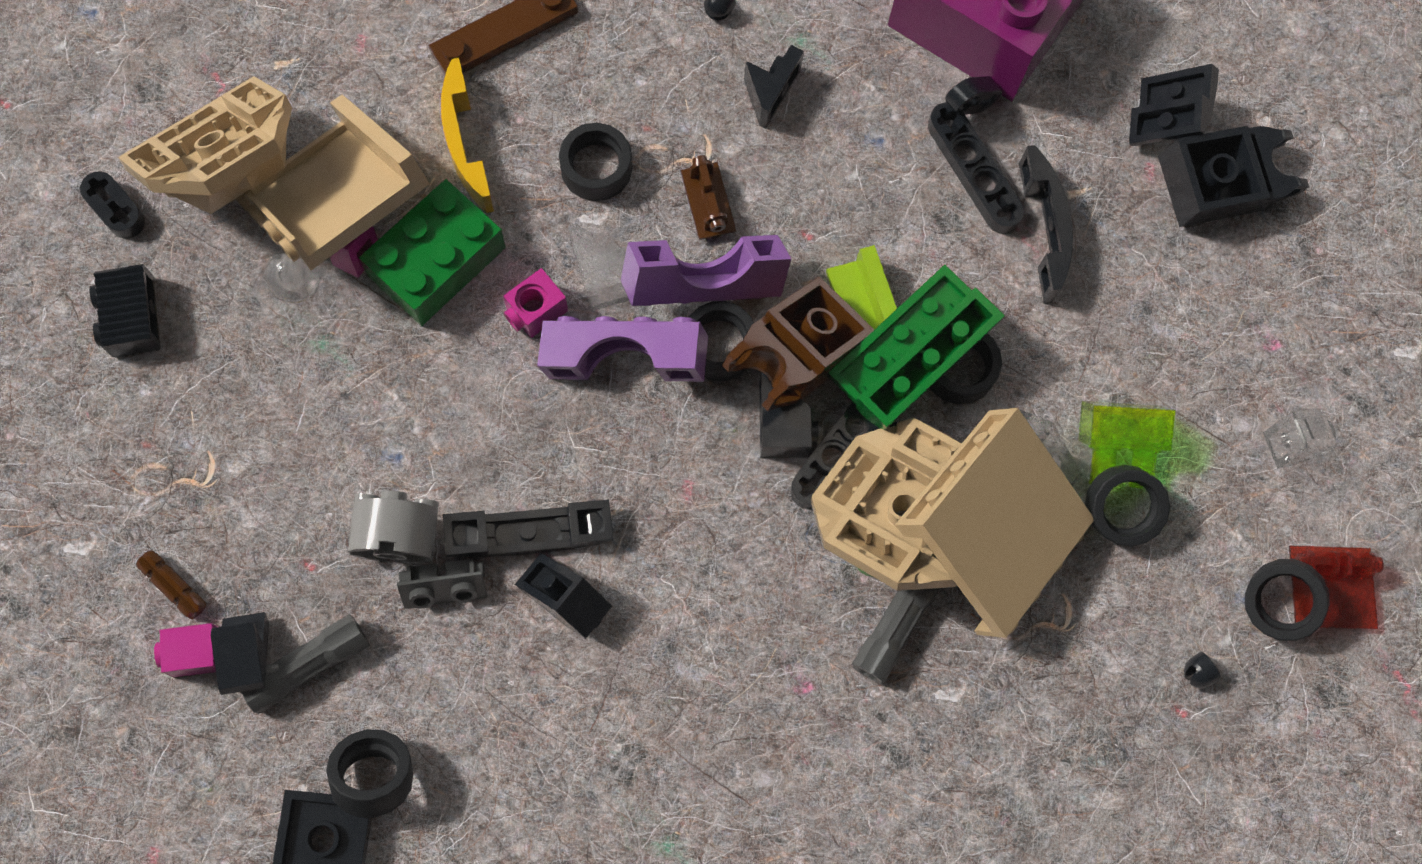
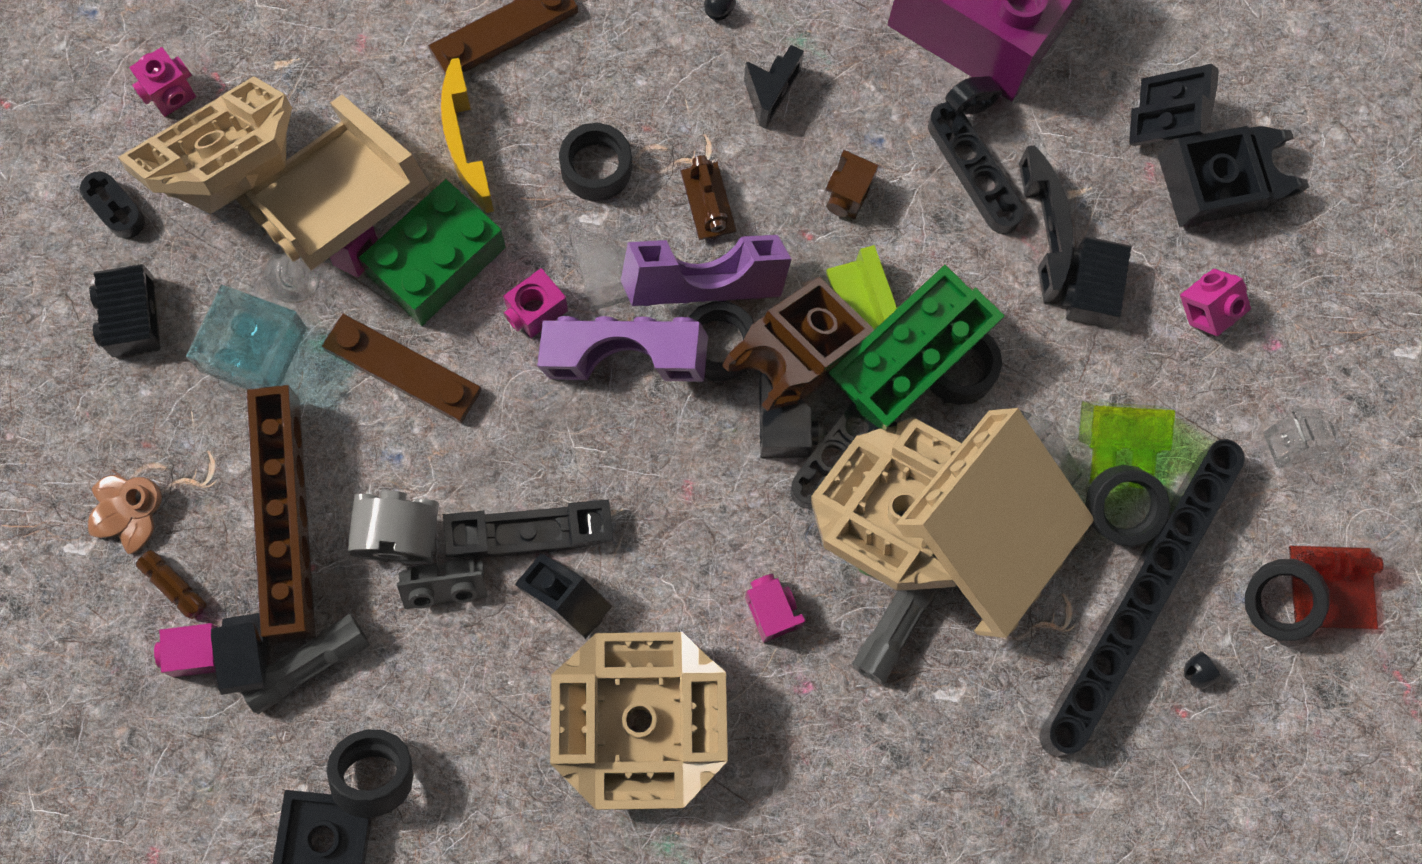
none -> nougat plate [88,475,162,554]
none -> dark pink brick [129,47,197,117]
none -> clear light blue piece [186,284,307,390]
none -> reddish brown brick [247,385,316,644]
none -> reddish brown plate [322,314,482,424]
none -> tan piece [550,632,728,810]
none -> dark pink brick [745,574,805,643]
none -> reddish brown brick [826,150,879,219]
none -> black beam [1039,439,1245,757]
none -> black brick [1061,236,1132,329]
none -> dark pink brick [1180,268,1251,336]

